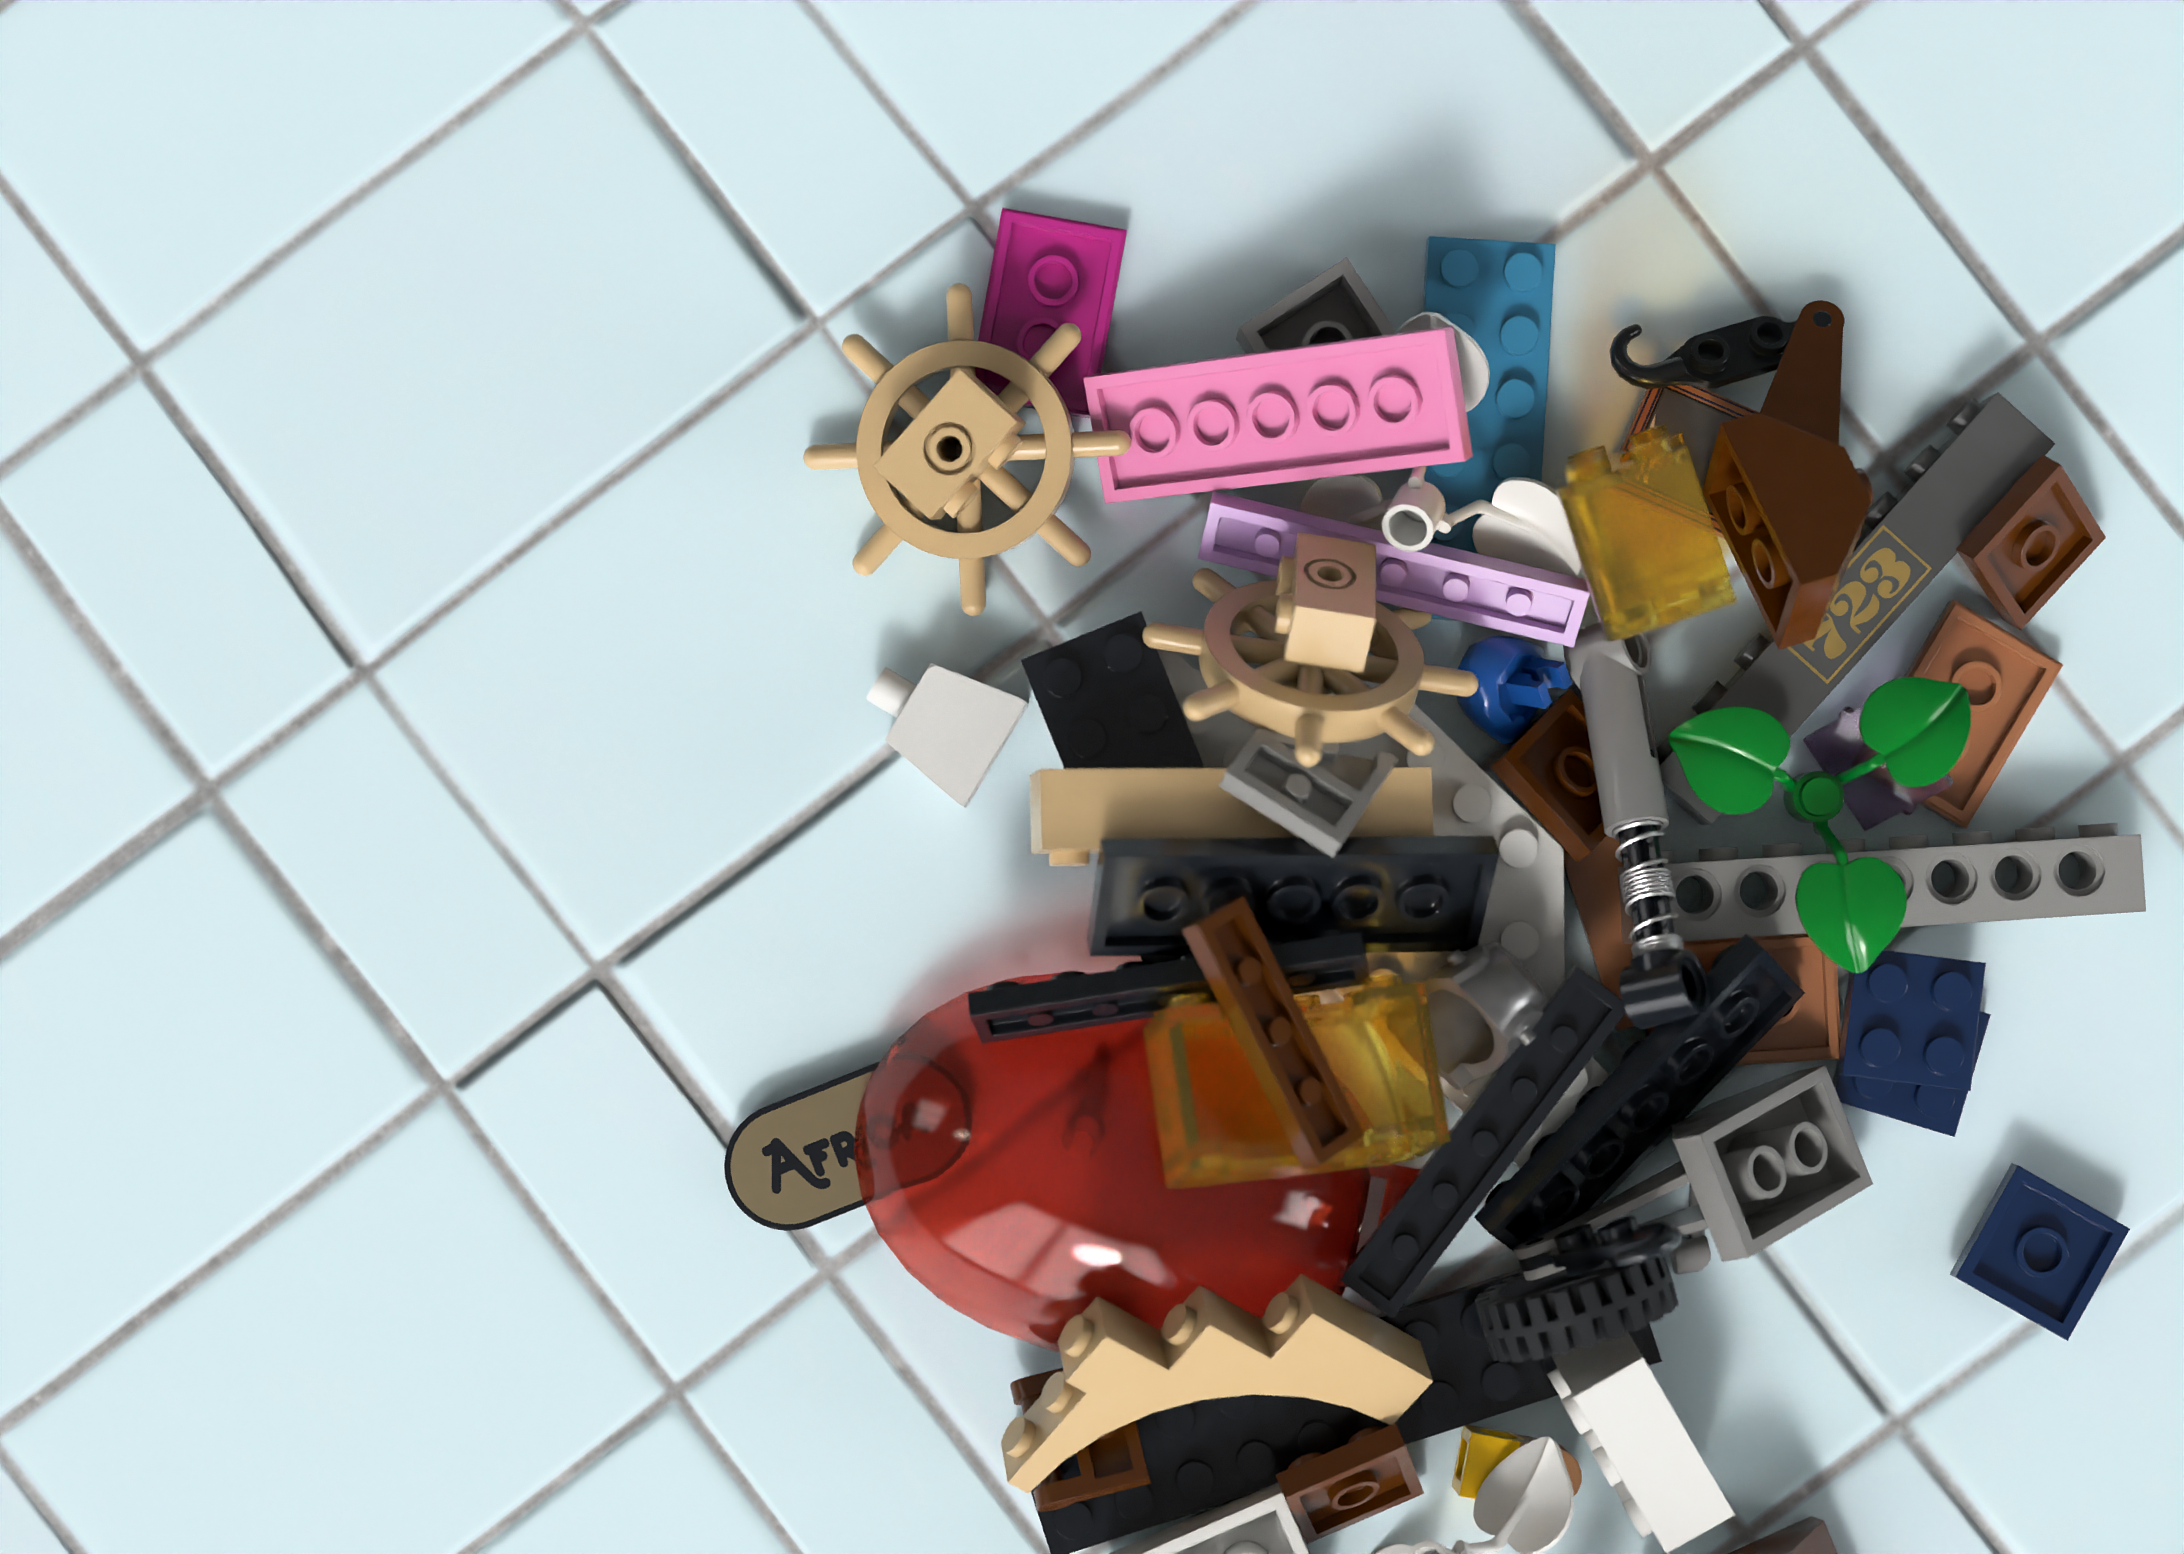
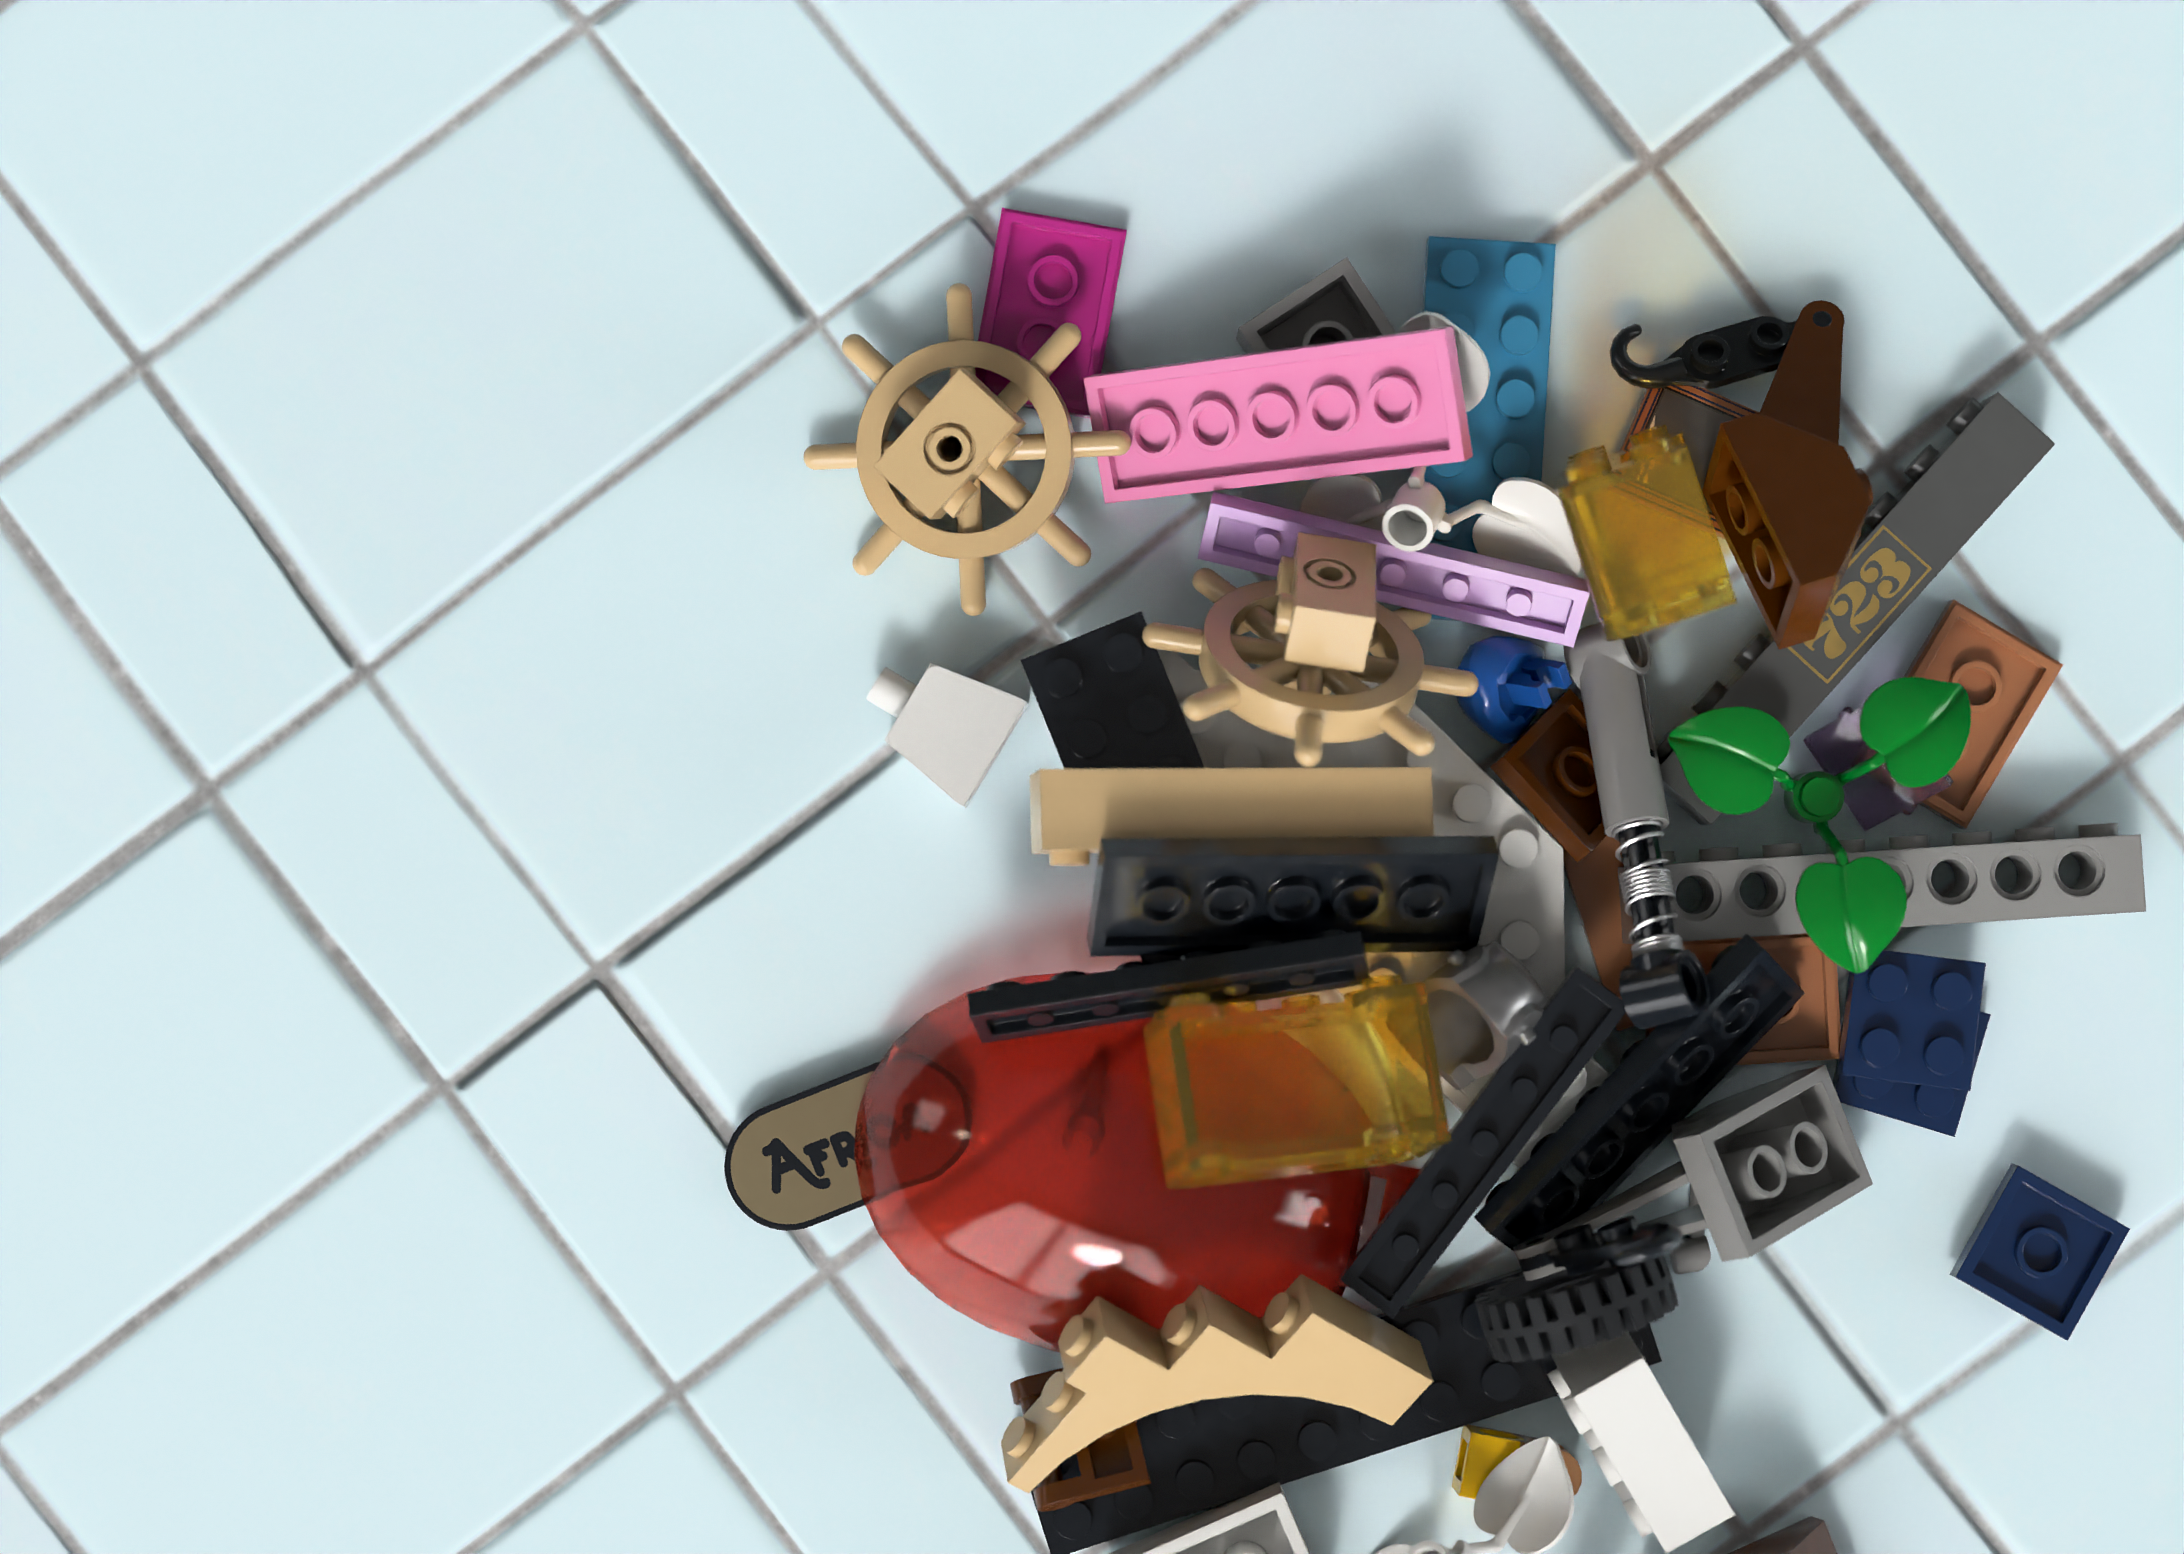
reddish brown plate [1182,896,1364,1170] -> none
light grey wing [1219,728,1399,857] -> none
reddish brown plate [1275,1423,1424,1544] -> none
reddish brown plate [1956,455,2106,630] -> none

